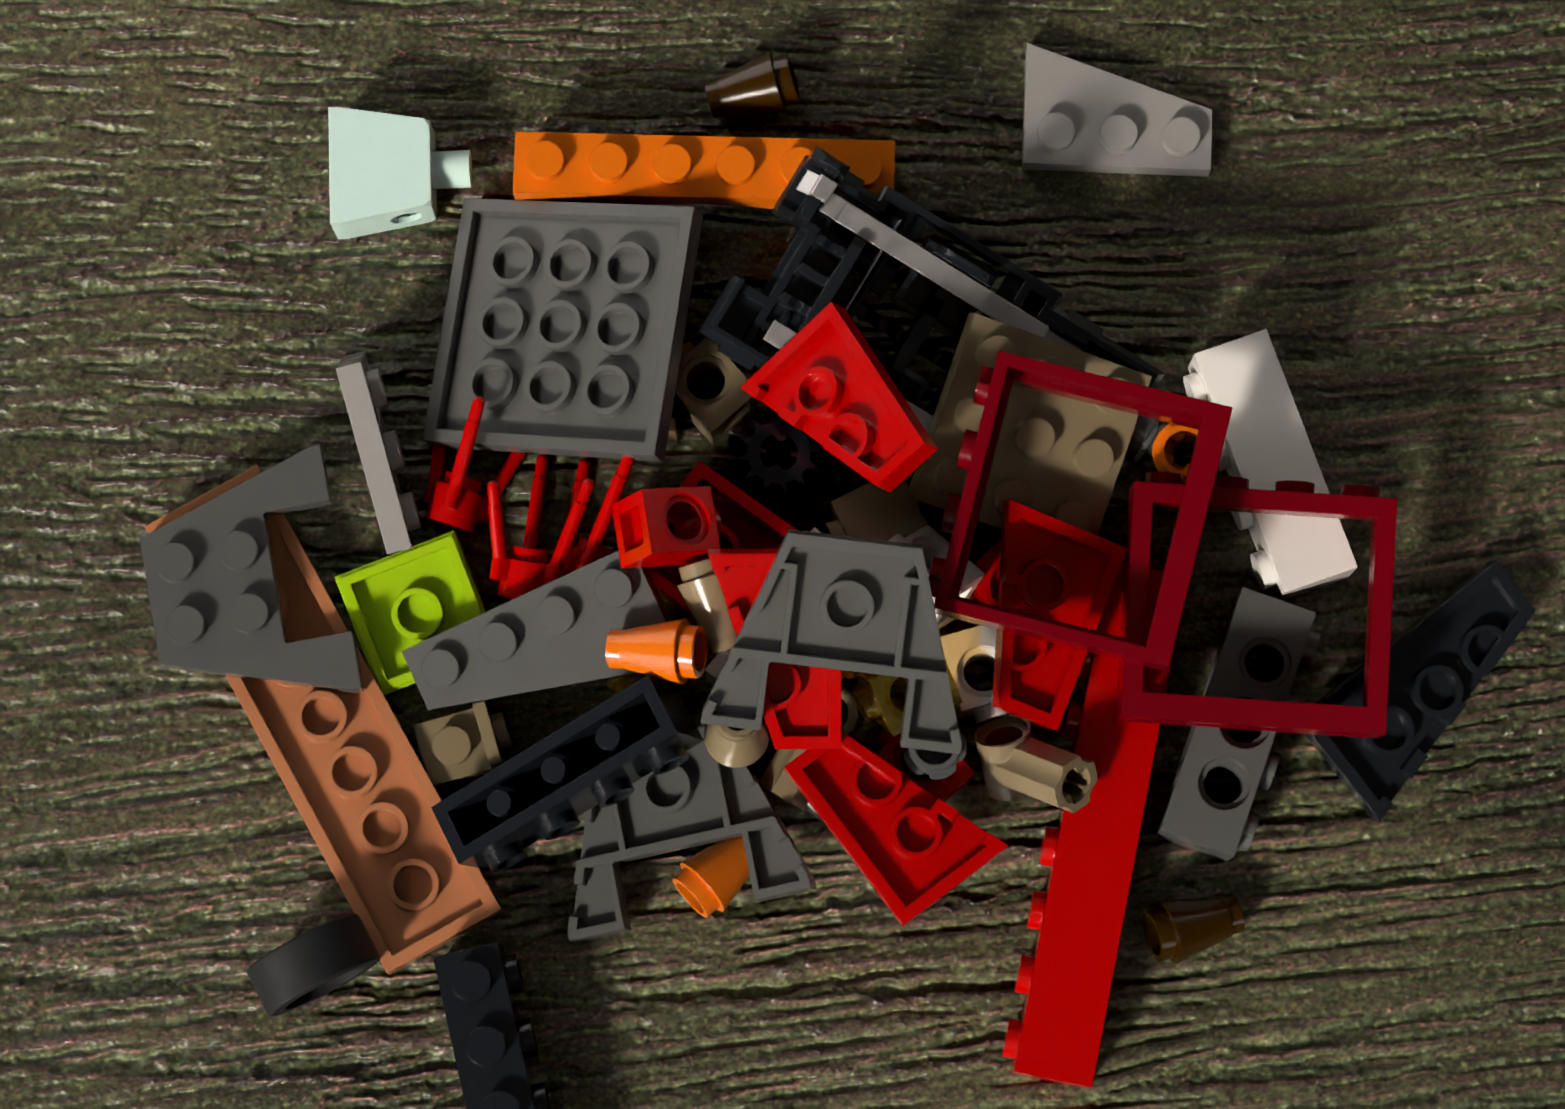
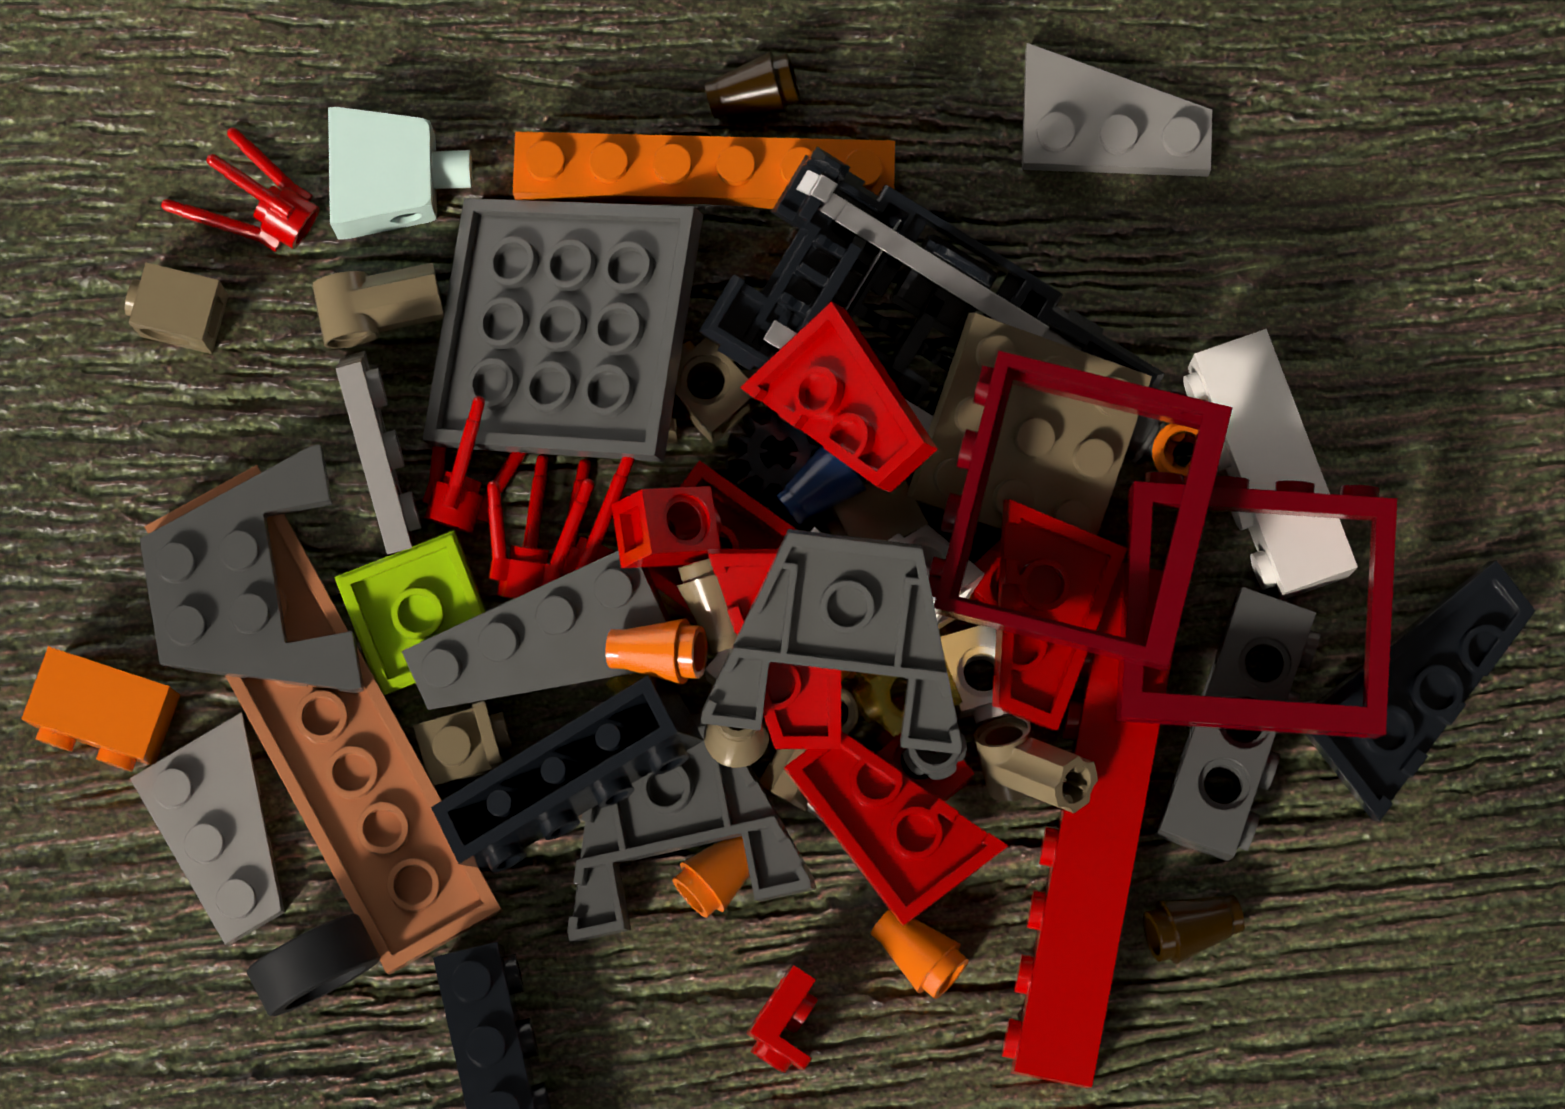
none -> orange brick [21,646,180,772]
none -> dark tan brick [124,262,229,354]
none -> light grey wing [130,712,285,946]
none -> red plant [161,127,320,252]
none -> dark tan piece [312,263,444,349]
none -> red bracket [746,965,818,1073]
none -> dark blue cone [776,445,868,526]
none -> orange cone [871,910,969,999]

